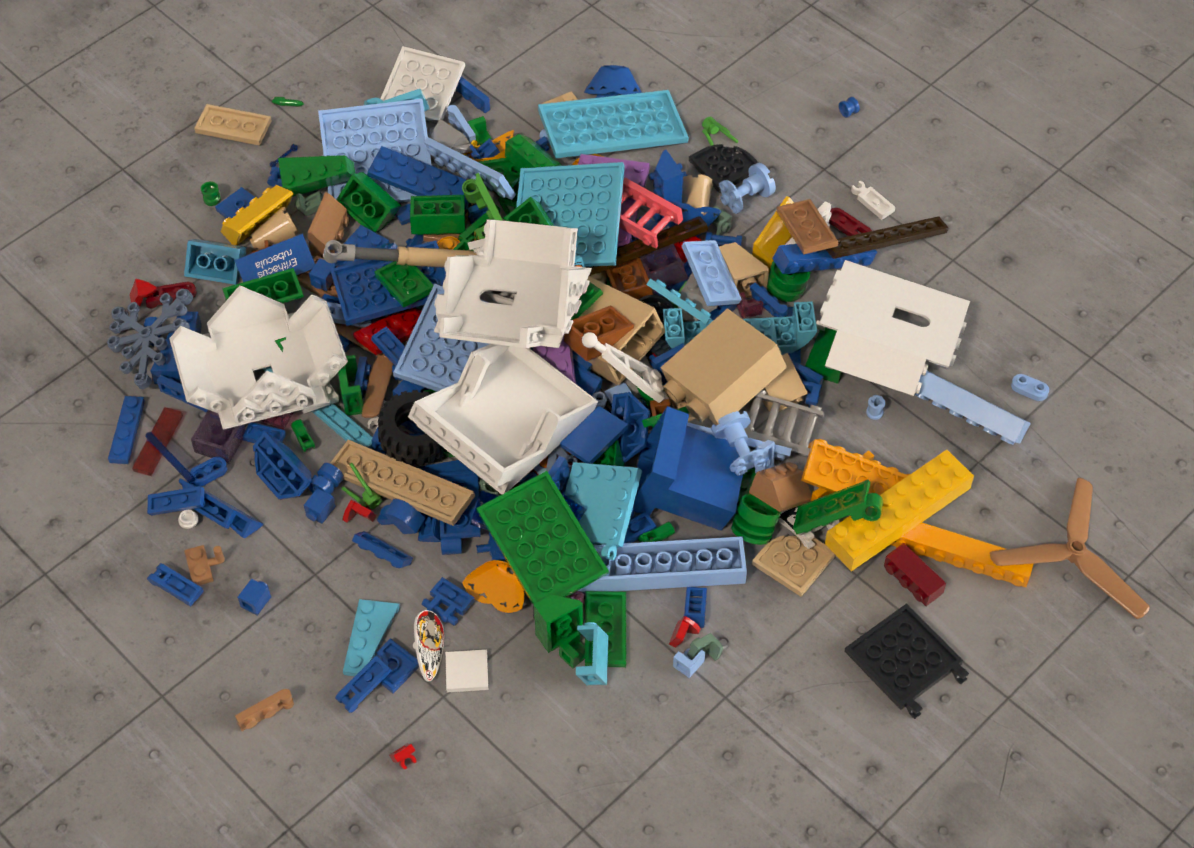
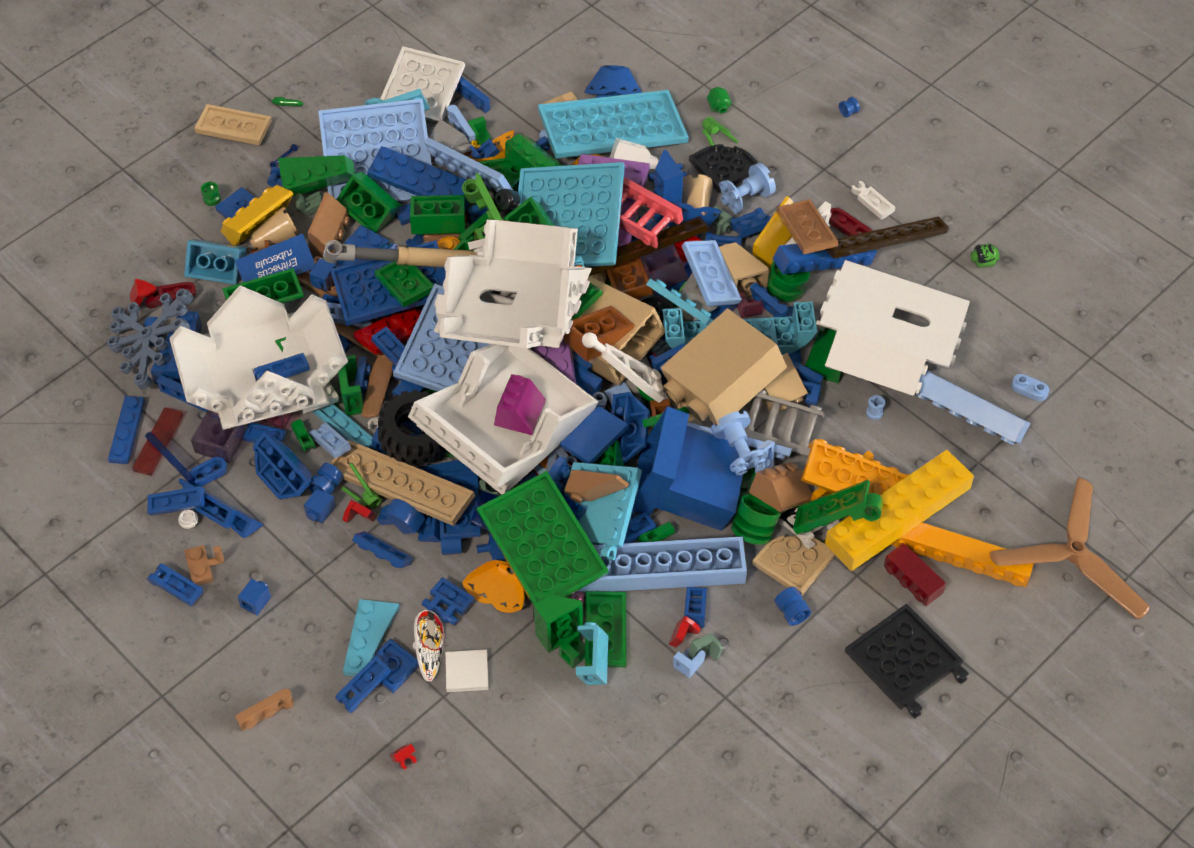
none -> blue plate [253,353,310,381]
none -> light blue plate [309,422,351,458]
none -> black head [494,188,520,213]
none -> magenta slope [494,374,546,435]
none -> medium nougat slope [564,469,629,503]
none -> white hinge [610,138,659,169]
none -> green head [707,87,731,114]
none -> blue plate [731,207,771,238]
none -> blue wheel [774,587,812,626]
none -> bright green head [971,243,999,268]

